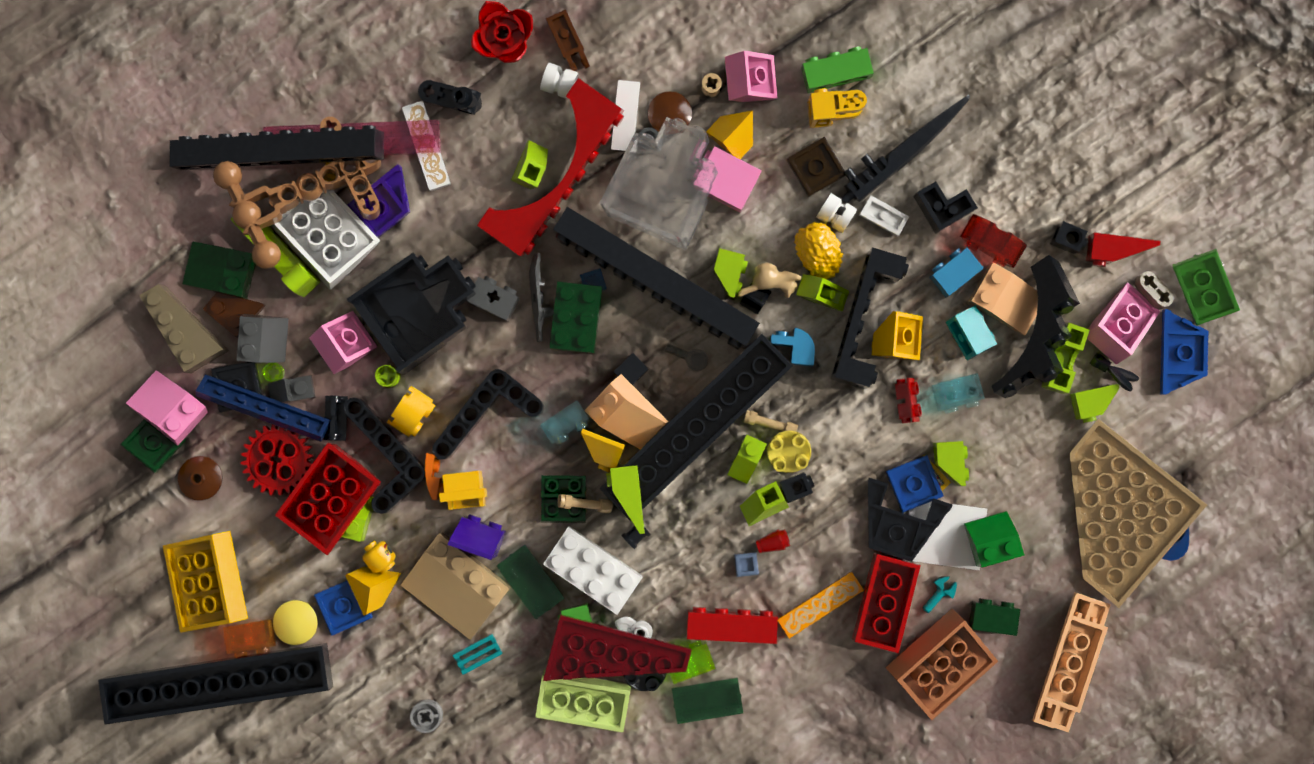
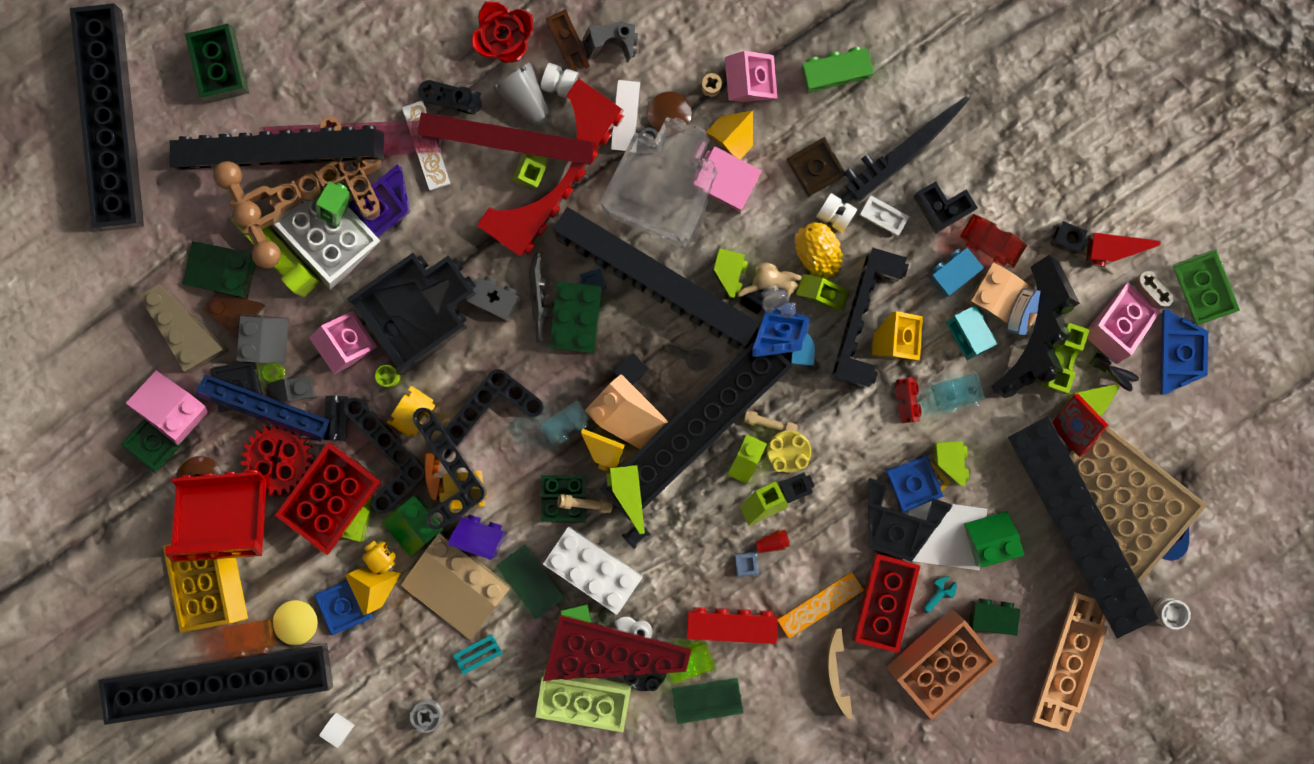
yellow brick [807,88,867,128] -> none
none -> black brick [70,3,144,232]
none -> red panel [165,470,266,562]
none -> dark green brick [185,24,249,103]
none -> bright green brick [316,181,350,228]
none -> white brick [319,713,355,748]
none -> green slope [383,495,445,557]
none -> black beam [413,408,487,530]
none -> dark red tile [417,112,595,165]
none -> light grey cone [493,63,550,127]
none -> dark grey tile [582,22,638,63]
none -> blue wing [753,301,809,357]
none -> clear animal [761,285,796,318]
none -> tan slope [826,626,853,719]
none -> slope [1006,288,1040,335]
none -> black brick [1008,416,1159,639]
none -> red tile [1052,394,1109,457]
none -> white wheel [1153,598,1191,630]

